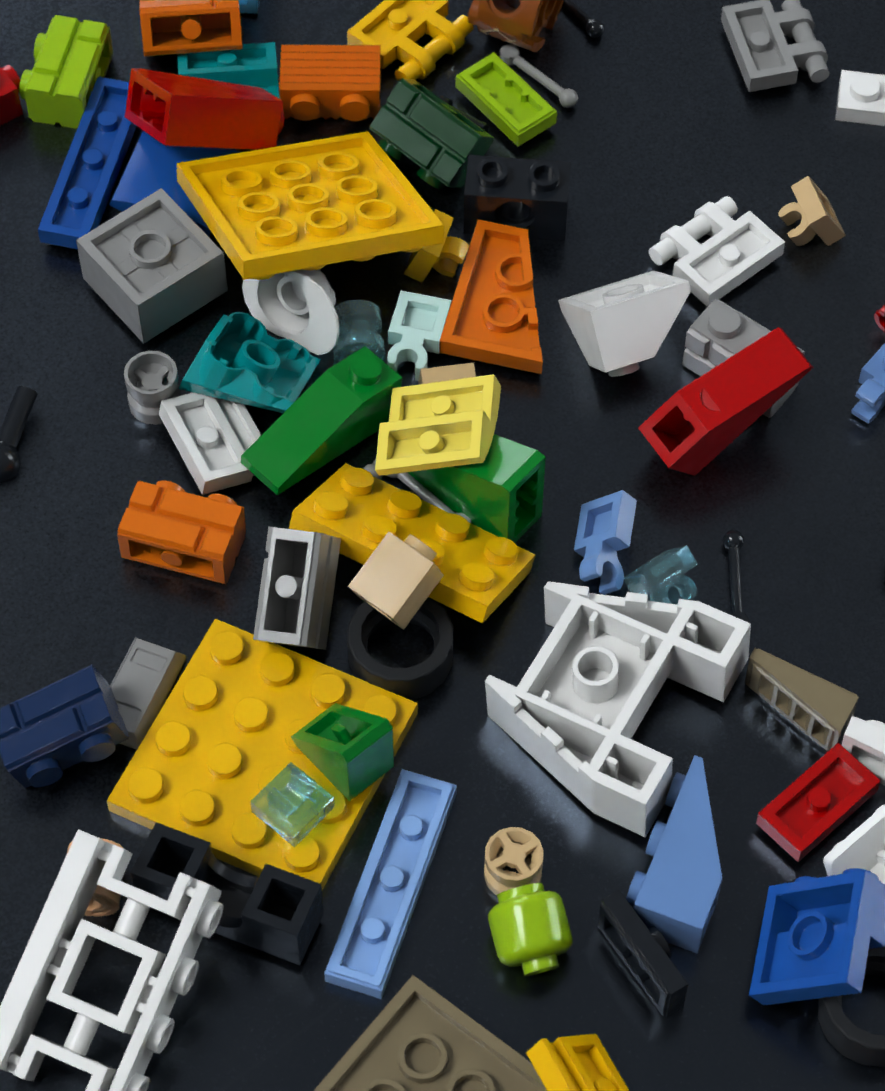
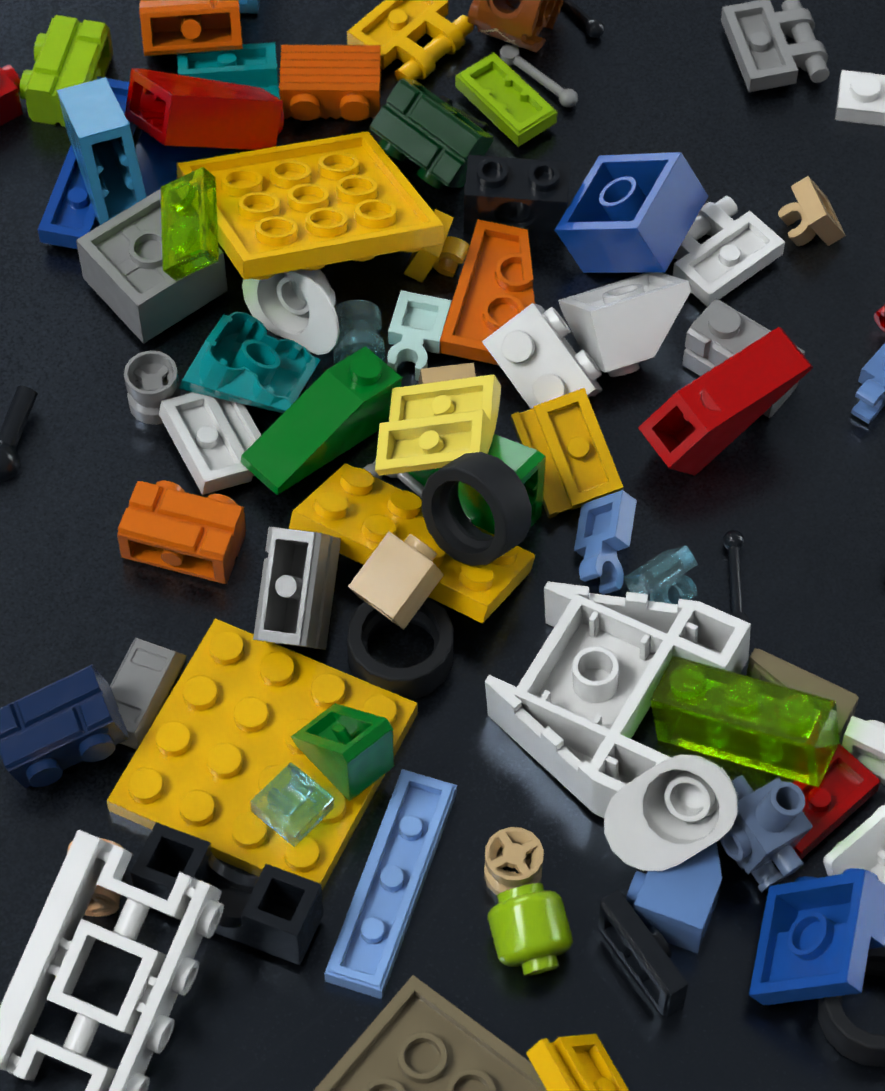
none -> dark azure slope [57,77,147,226]
none -> clear neon green plate [161,167,219,281]
none -> black tyre [422,452,532,566]
none -> white bracket [482,303,603,409]
none -> yellow plate [510,388,624,518]
none -> blue brick [555,152,708,273]
none -> white piece [604,754,738,871]
none -> clear neon green brick [650,656,840,787]
none -> sand blue piece [720,775,813,893]

